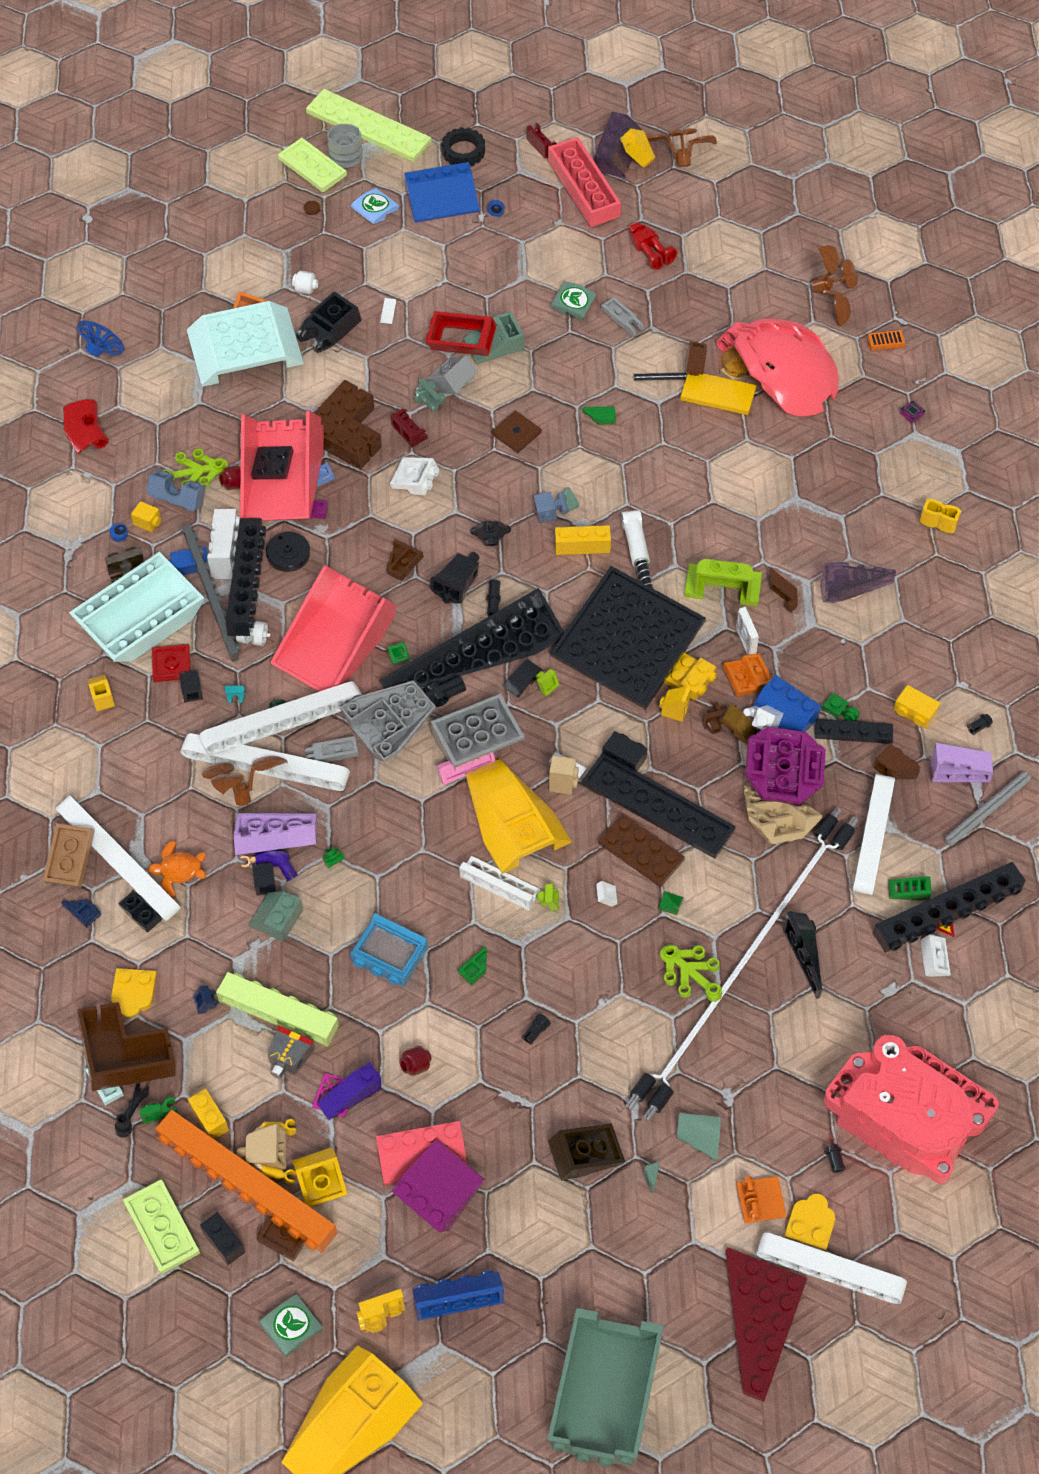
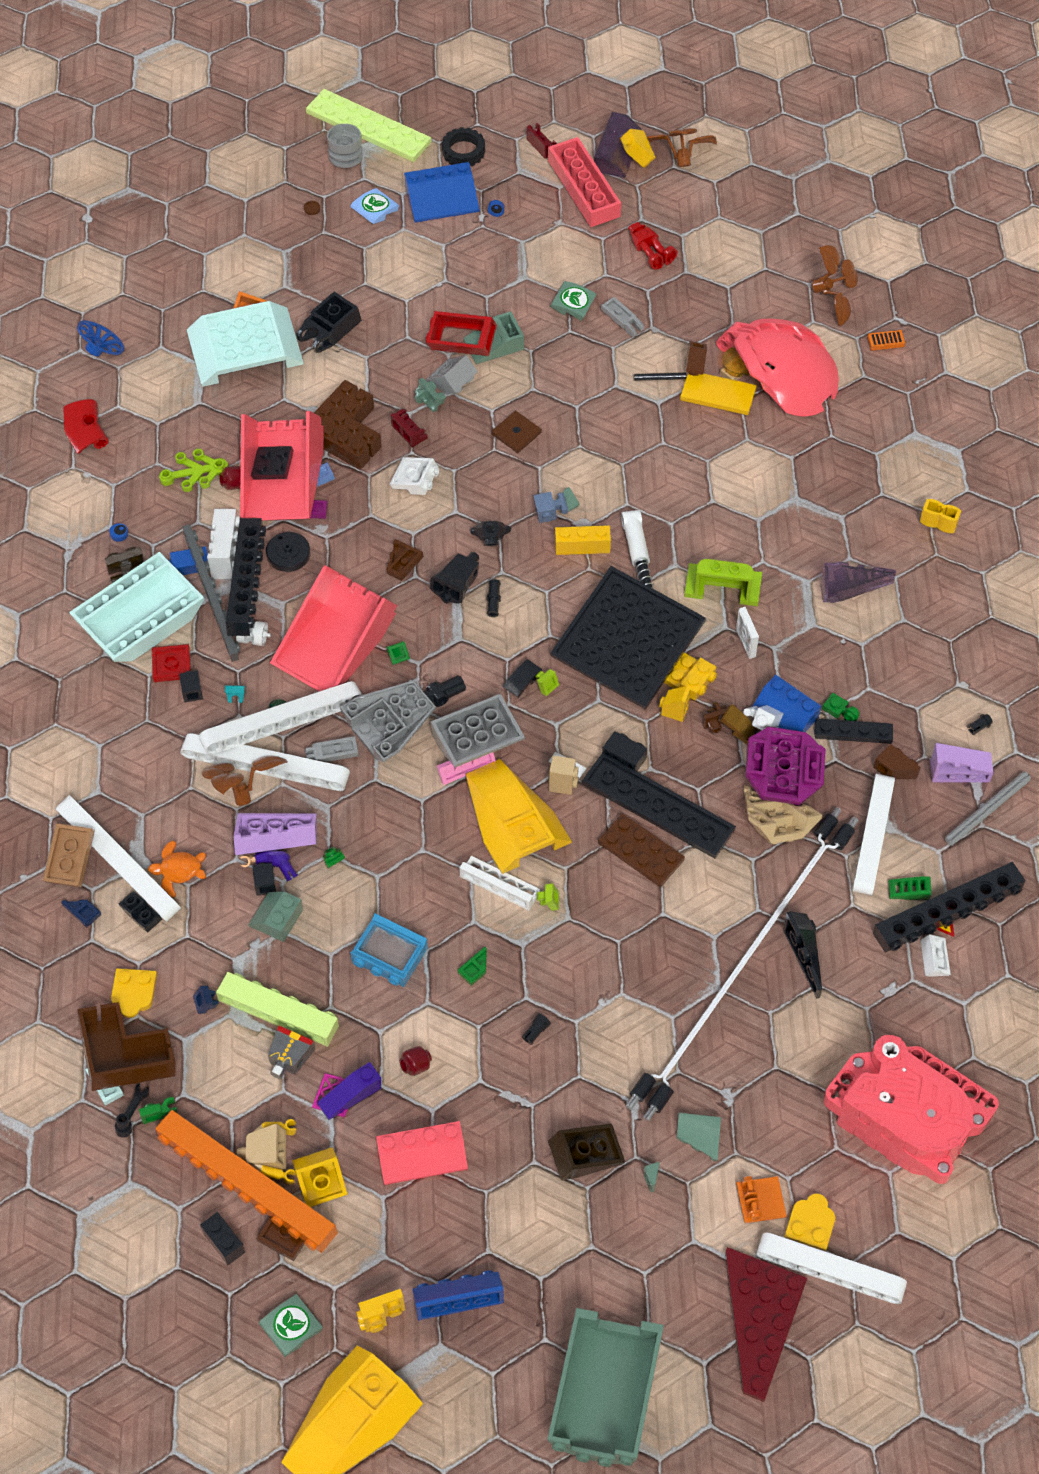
yellow slope [87,674,115,711] -> none
yellowish green plate [123,1179,200,1275] -> none
yellow brick [131,501,161,532] -> none
sand blue arch [146,469,206,511] -> none
yellow brick [187,1088,229,1139] -> none
yellowish green plate [278,138,347,192] -> none
white head [292,270,318,294] -> none
black wedge [379,588,565,689] -> none
white sticker [380,298,396,324] -> none
magenta slope [392,1139,485,1232] -> none
green tile [583,407,616,425] -> none
white plate [596,881,618,907] -> none
green slope [658,892,684,915] -> none
lime plant [660,945,722,1002] -> none
orange slope [722,653,772,697] -> none
reddish brown piece [769,568,798,612] -> none
black pin [825,1144,846,1173] -> none
yellow brick [894,685,941,729] -> none
tile [900,400,925,423] -> none

